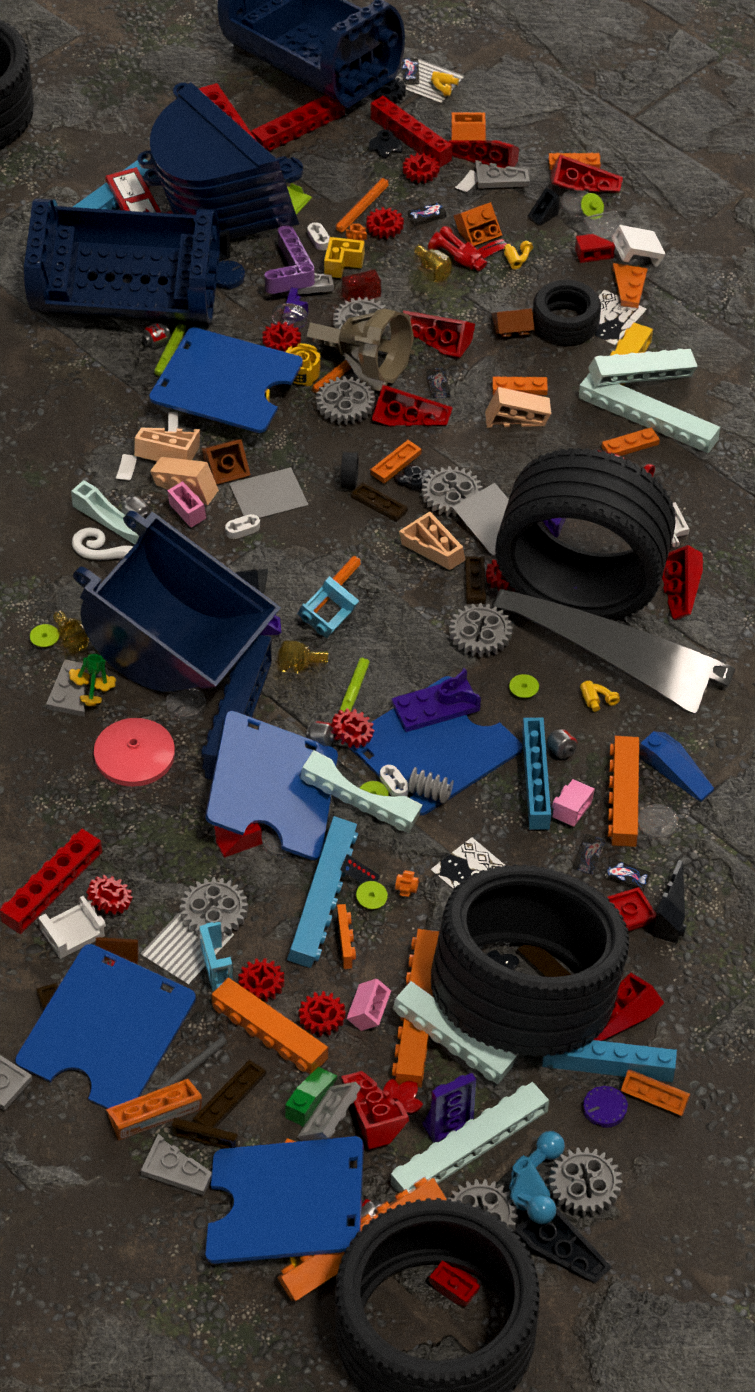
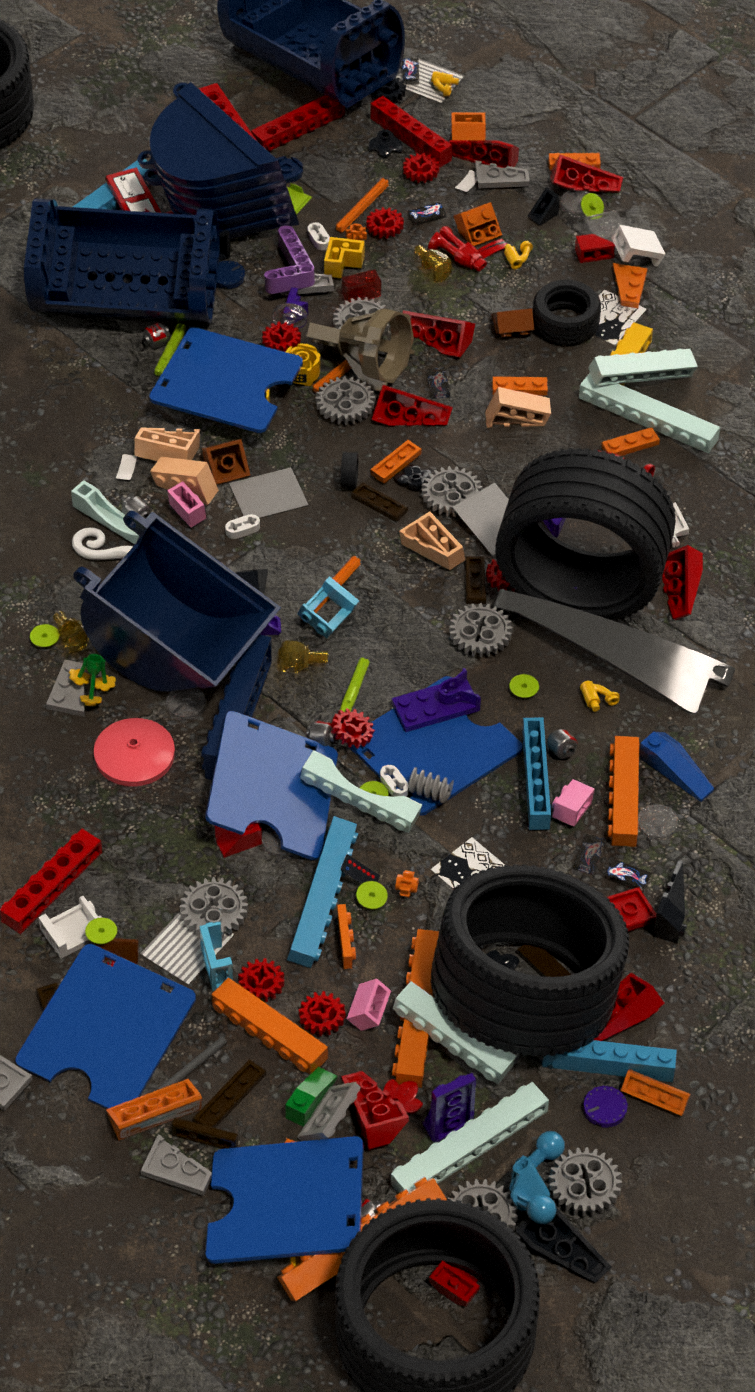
red gear [86,875,133,915] -> none
white beam [168,412,178,432] -> none
none -> lime piece [85,918,117,944]

